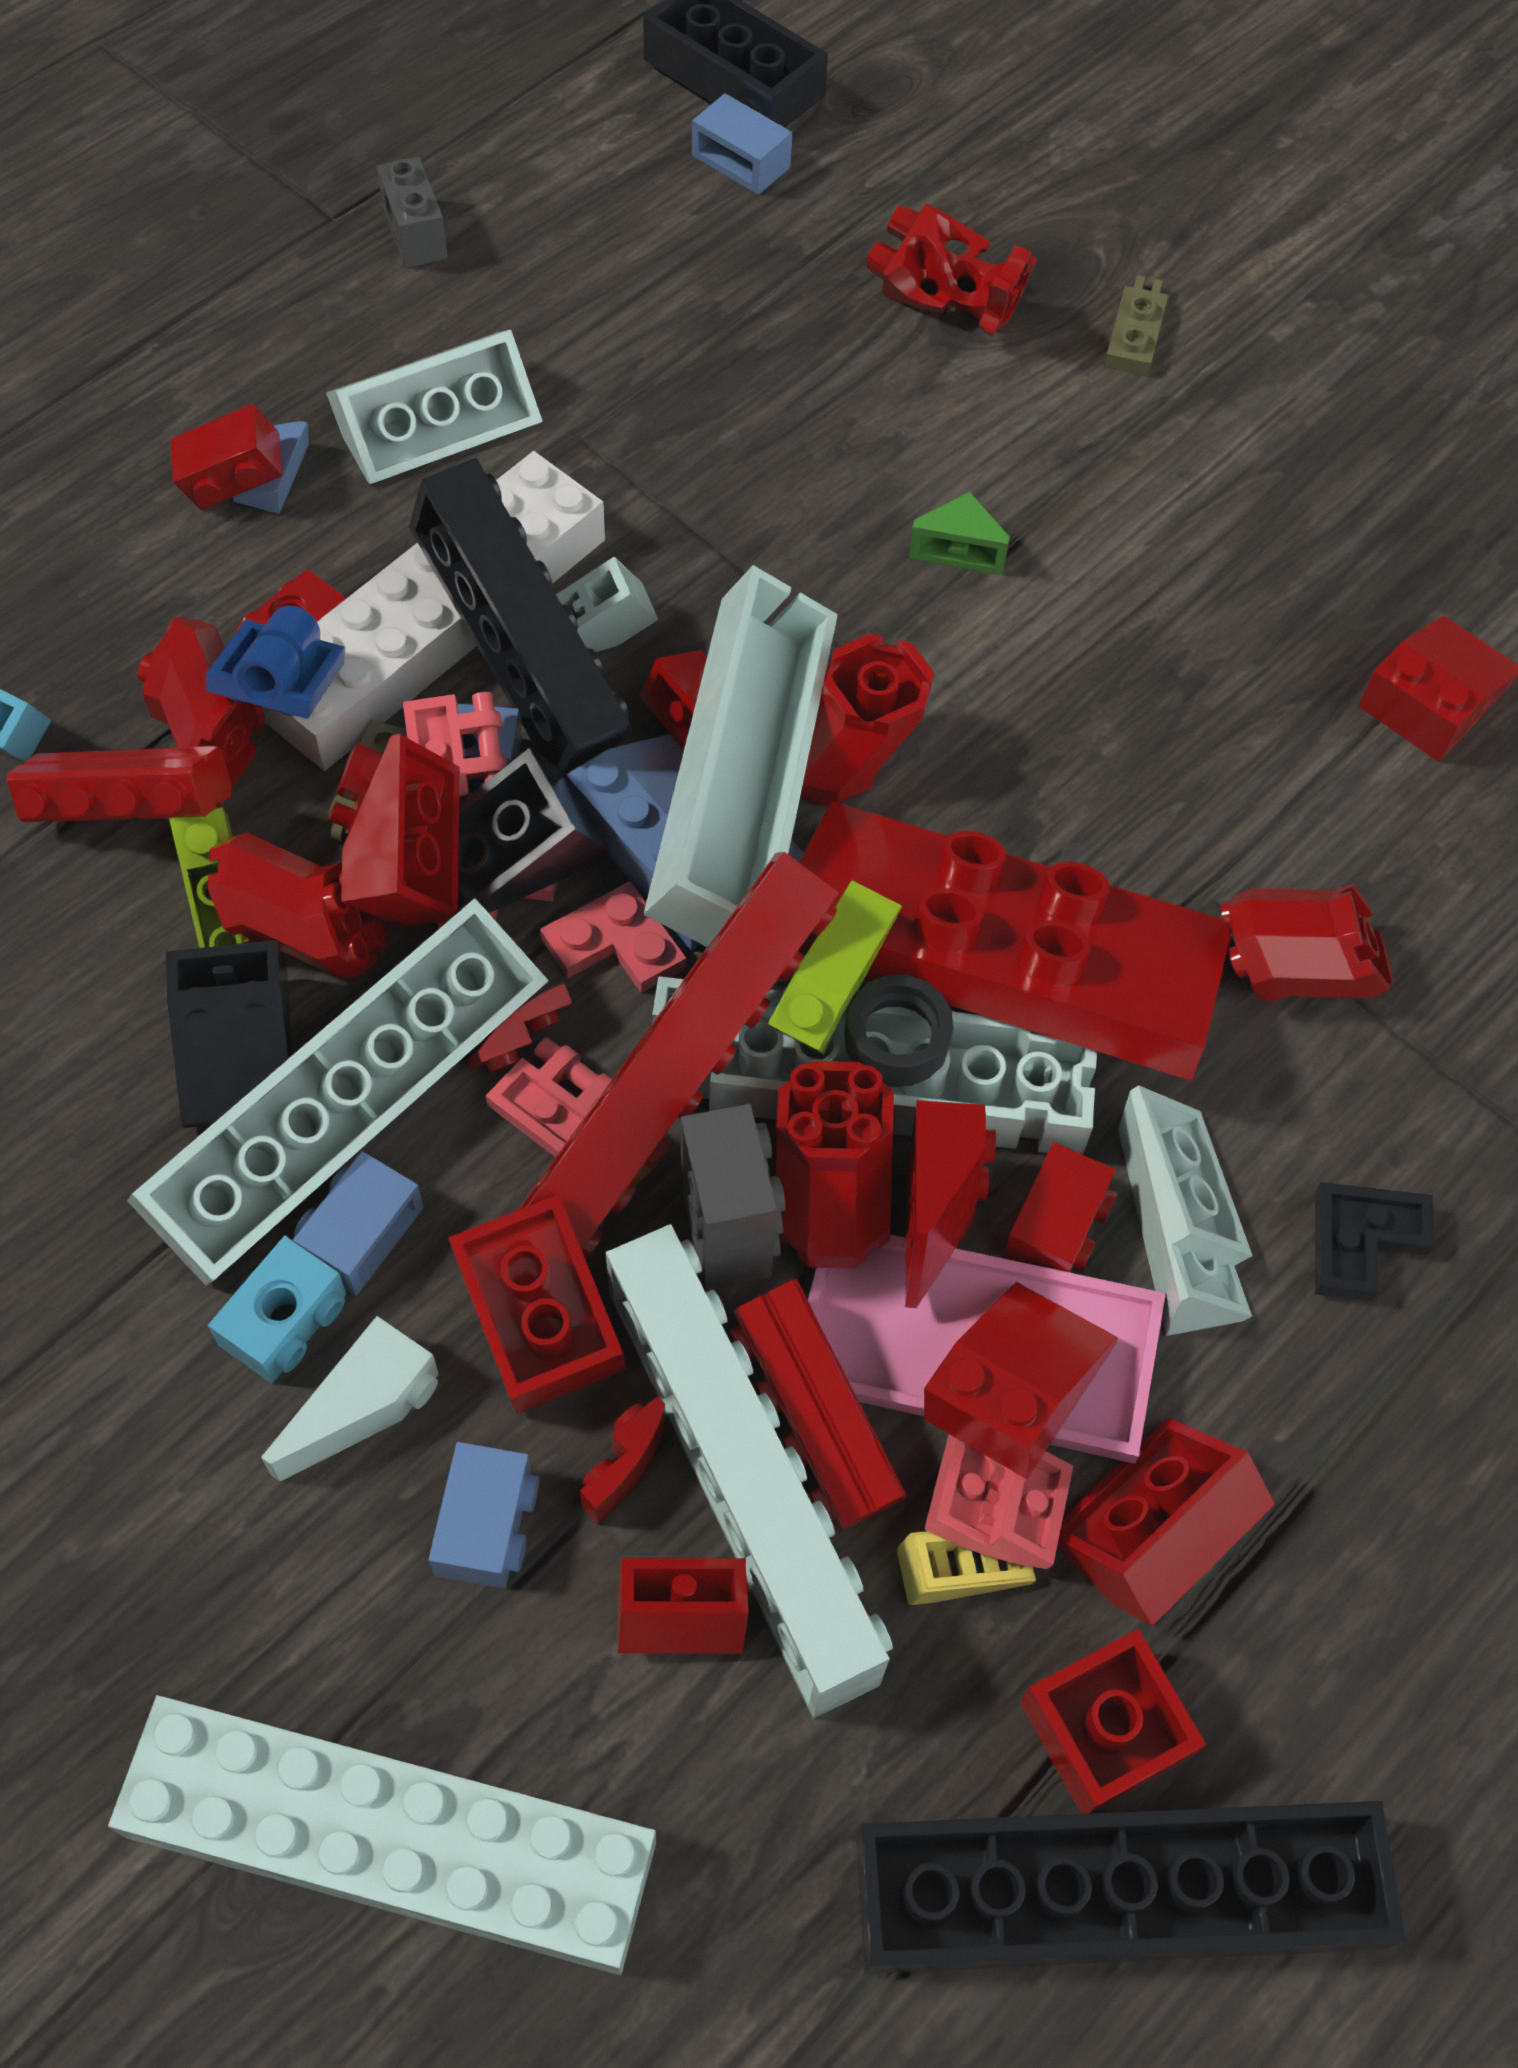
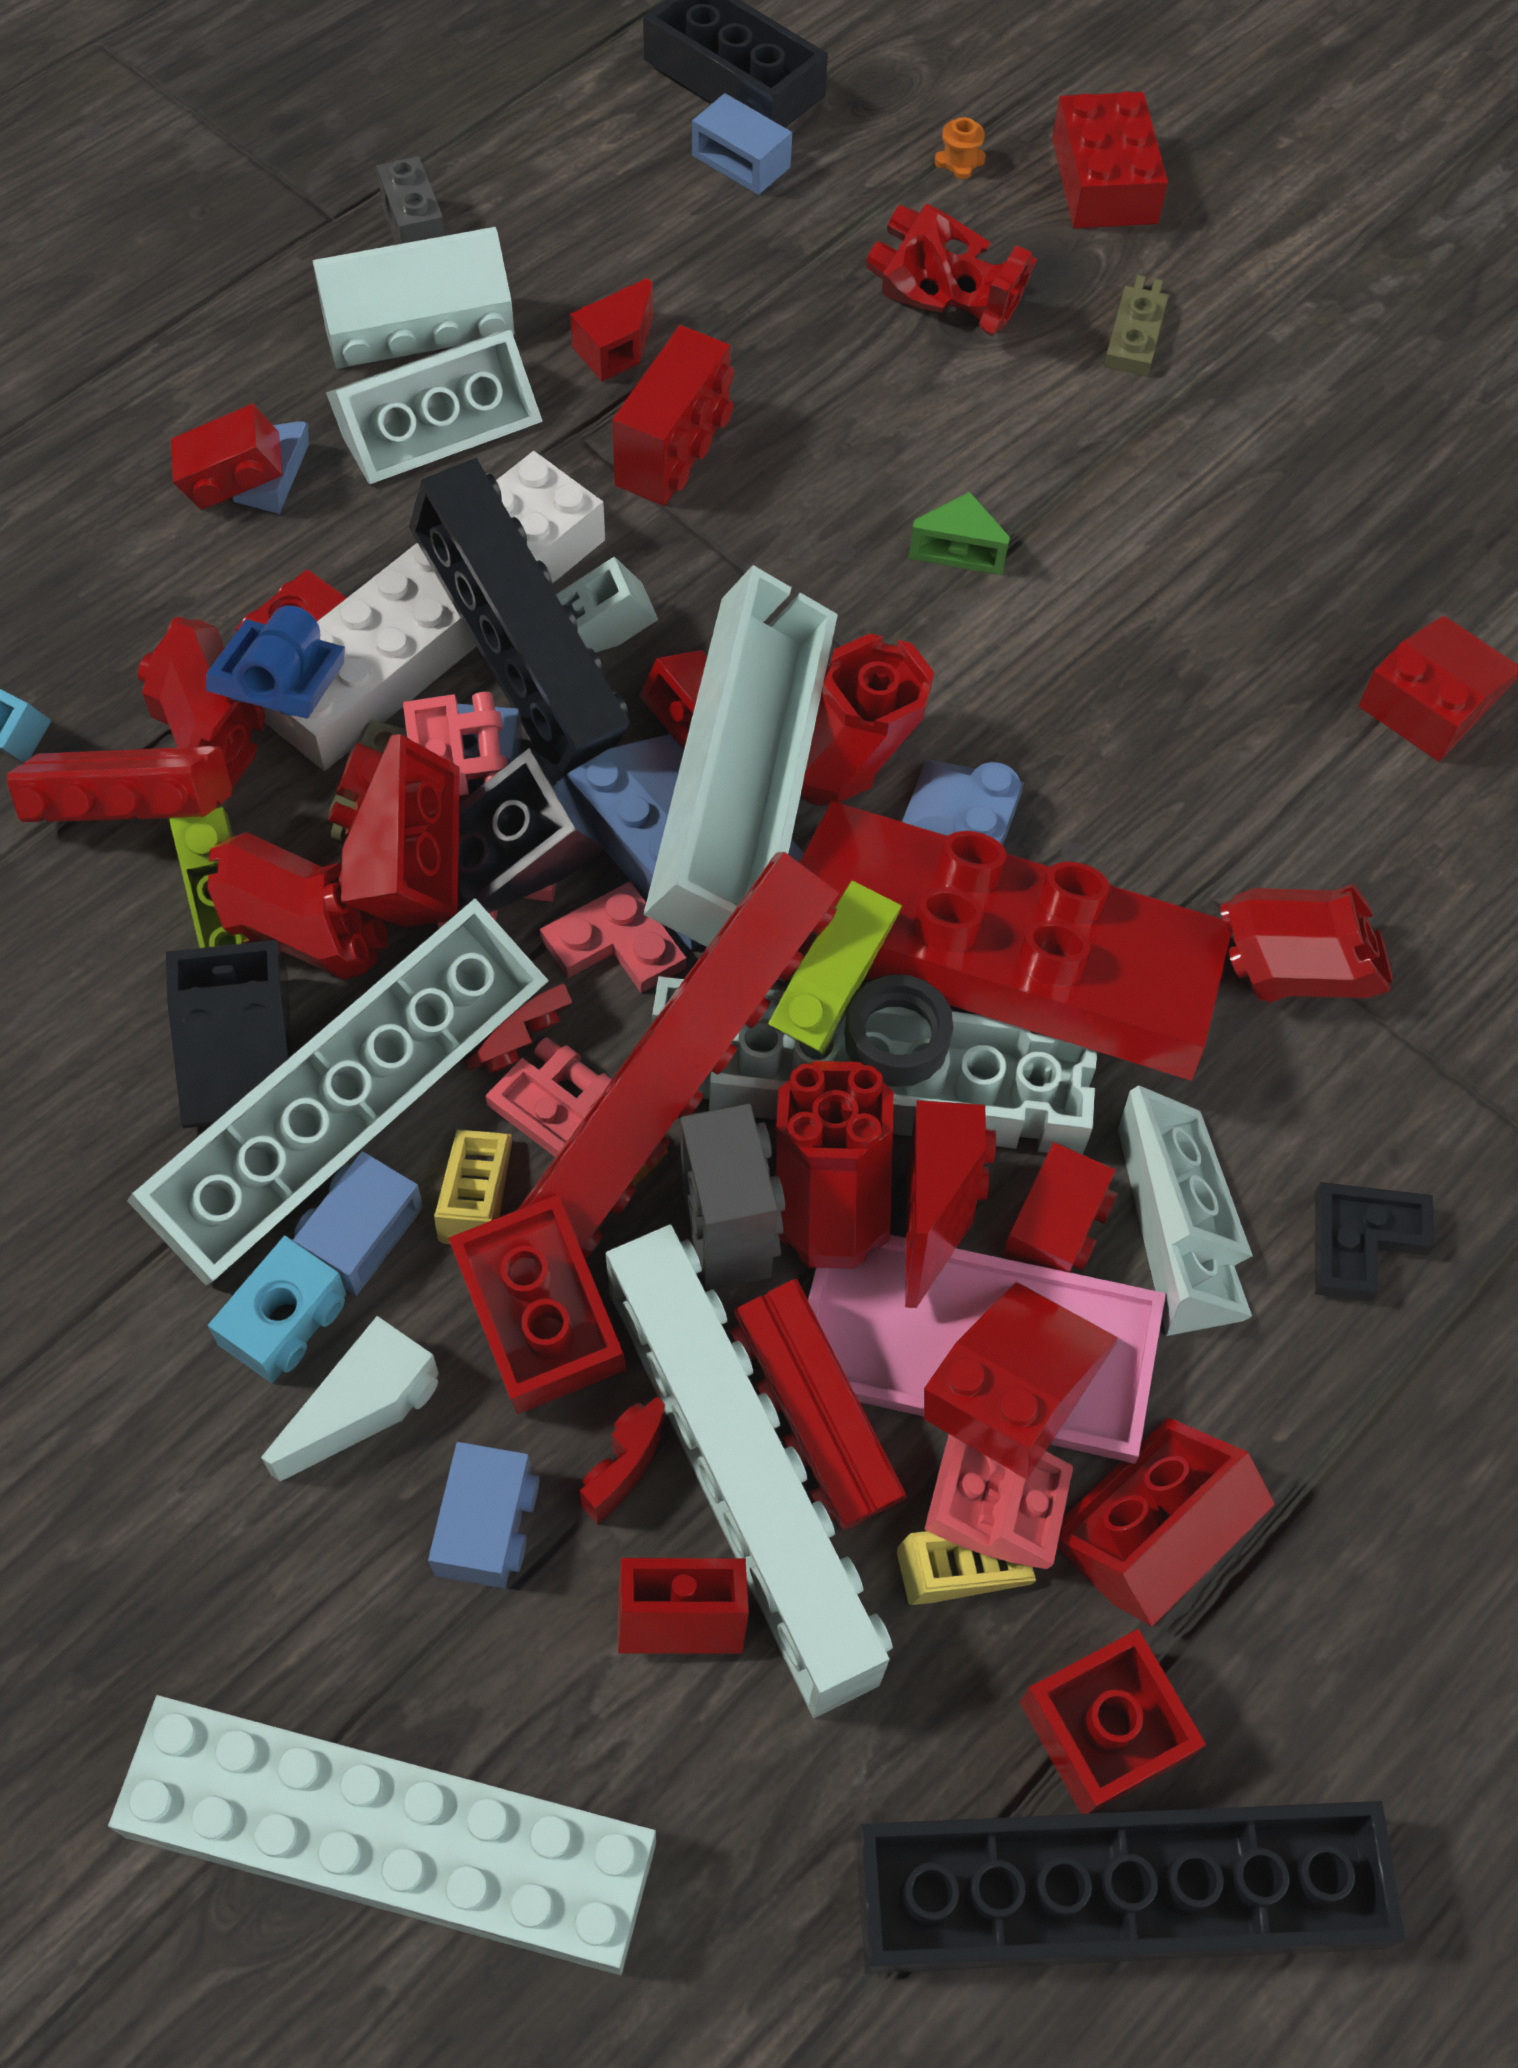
none -> light aqua slope [312,227,515,369]
none -> light yellow slope [434,1129,512,1244]
none -> red slope [570,278,653,382]
none -> red brick [612,325,734,506]
none -> medium blue slope [902,759,1024,846]
none -> orange brick [935,117,986,179]
none -> red brick [1052,91,1168,229]

